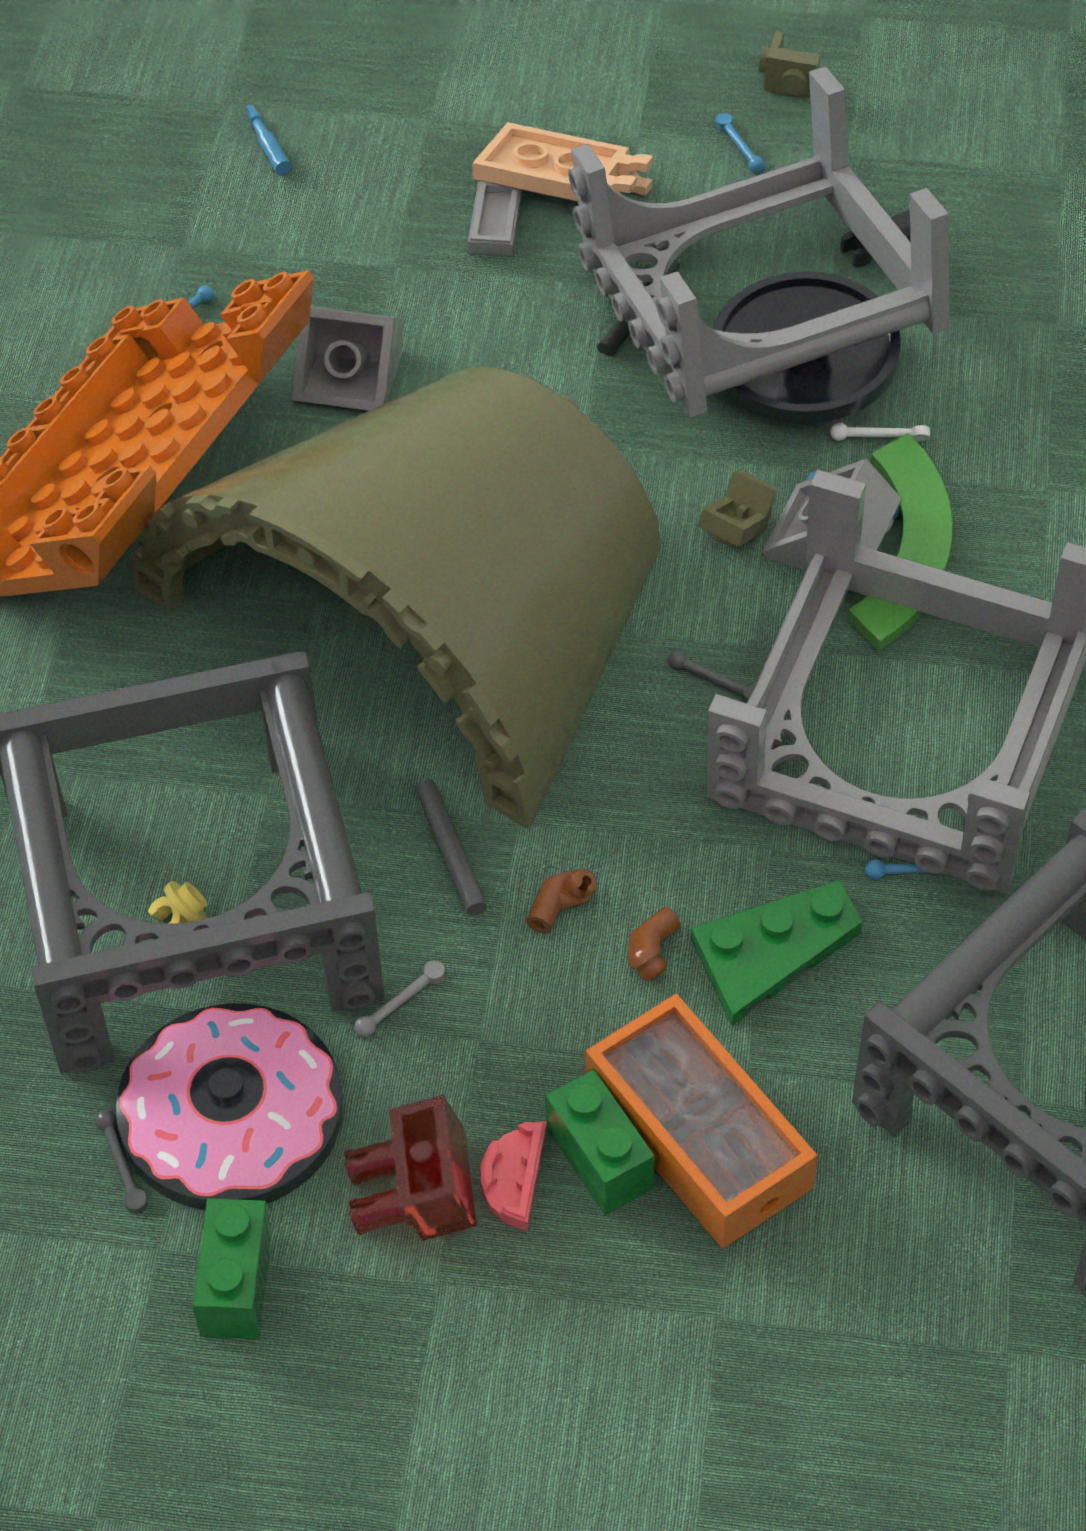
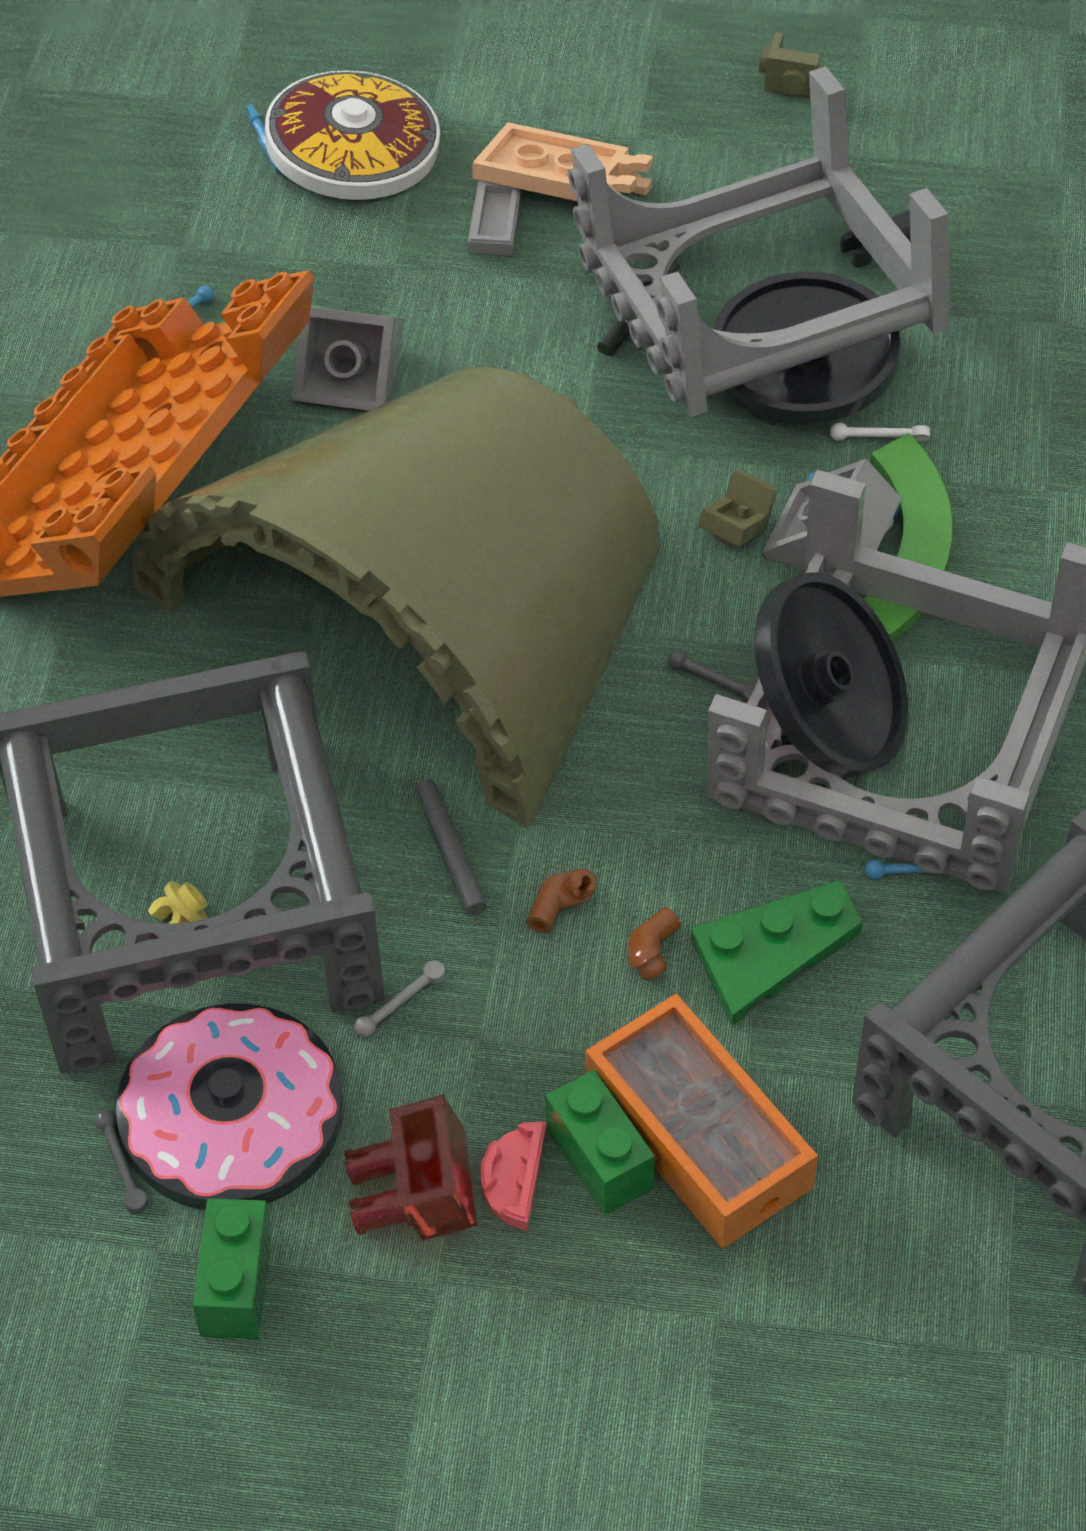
dark azure hinge [716,113,766,174] -> none
none -> dish [265,71,440,200]
none -> black dish [754,572,908,777]

